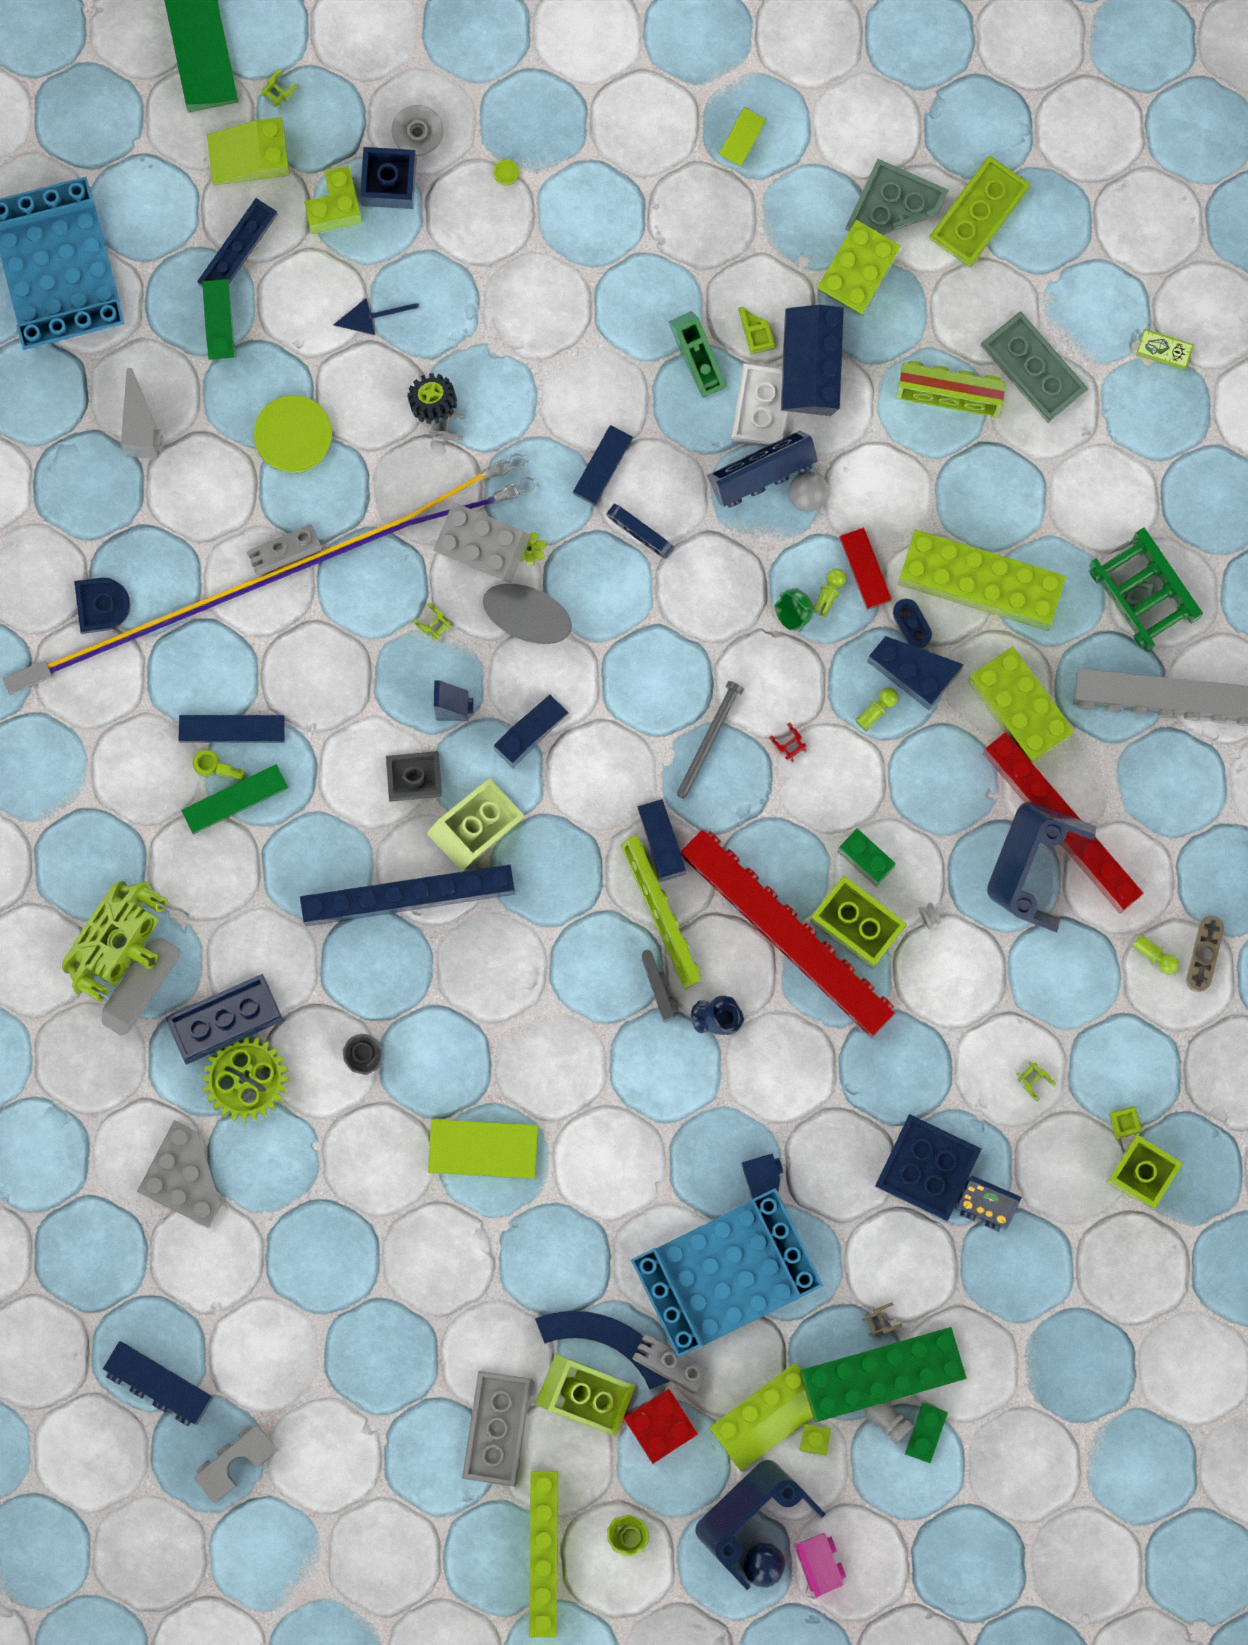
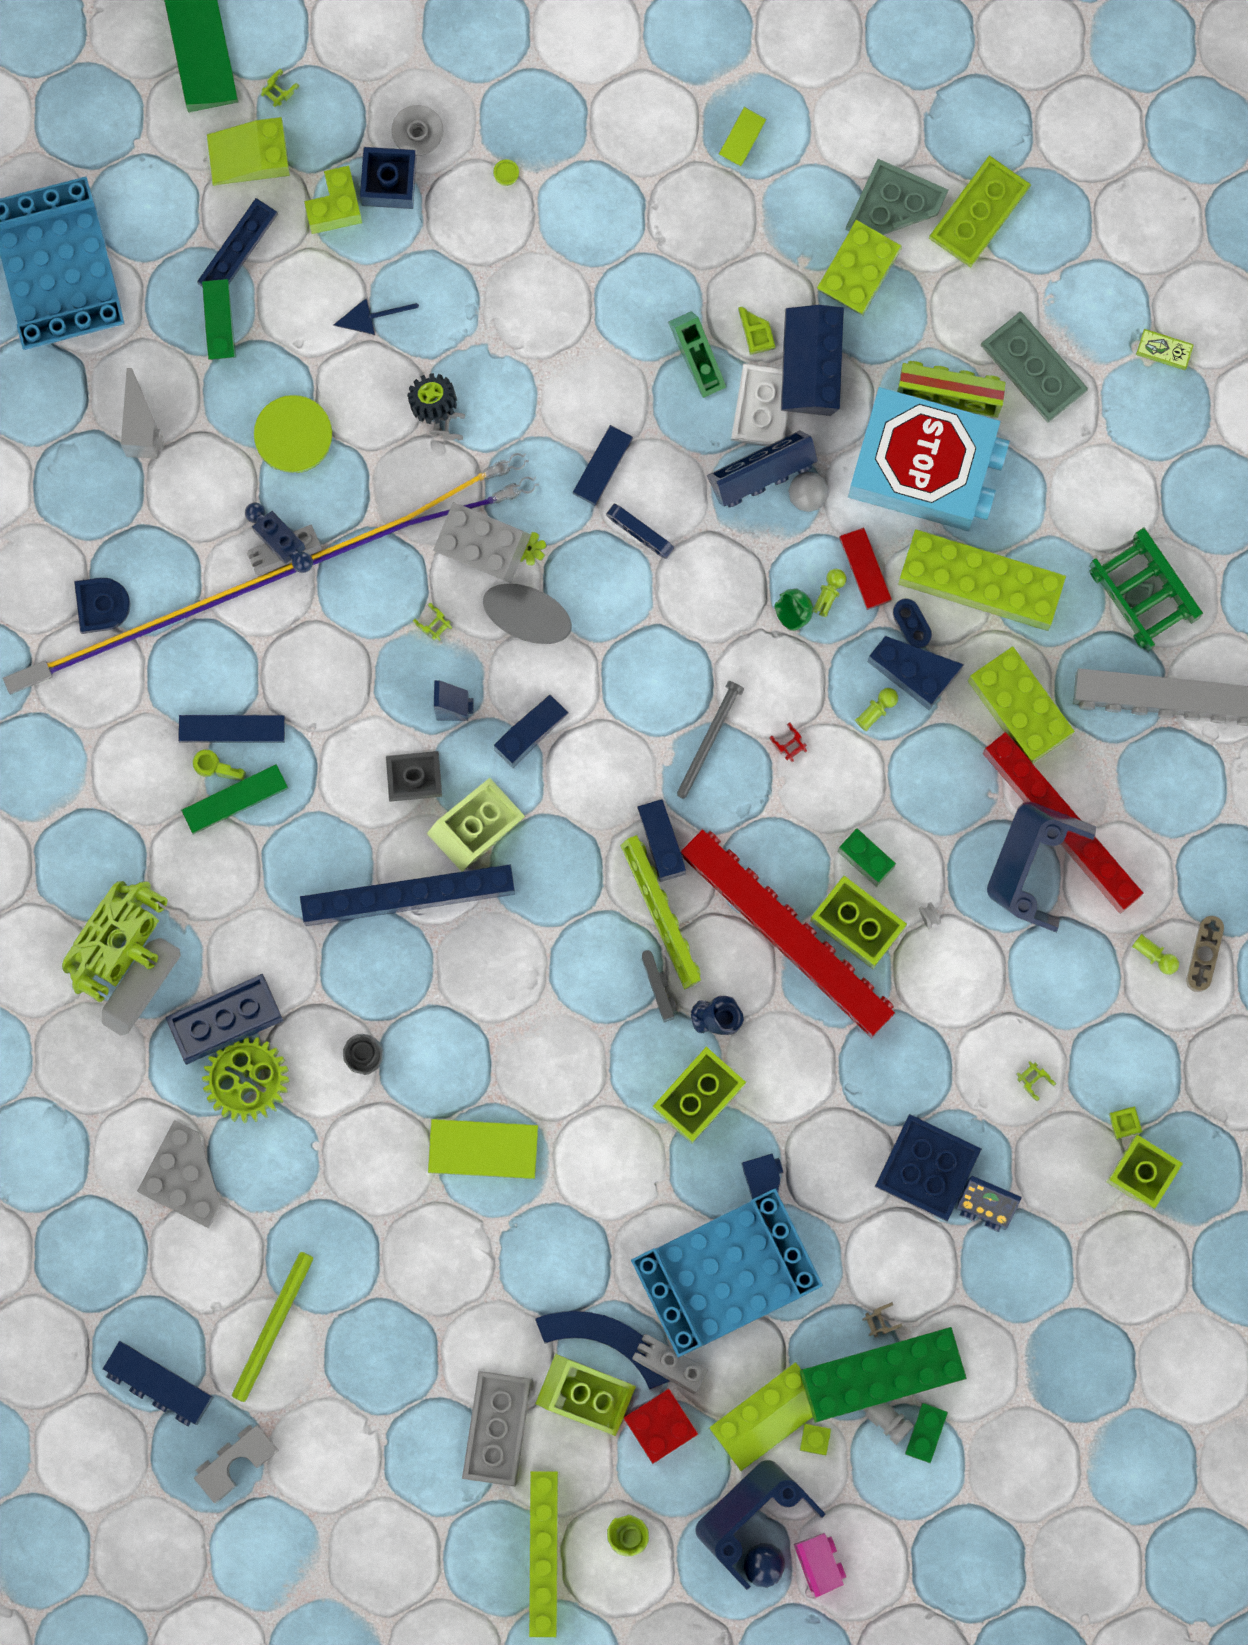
none -> lime axle [232,1252,313,1402]
none -> dark blue plate [245,502,313,573]
none -> lime brick [652,1046,746,1144]
none -> brick [848,387,1010,532]

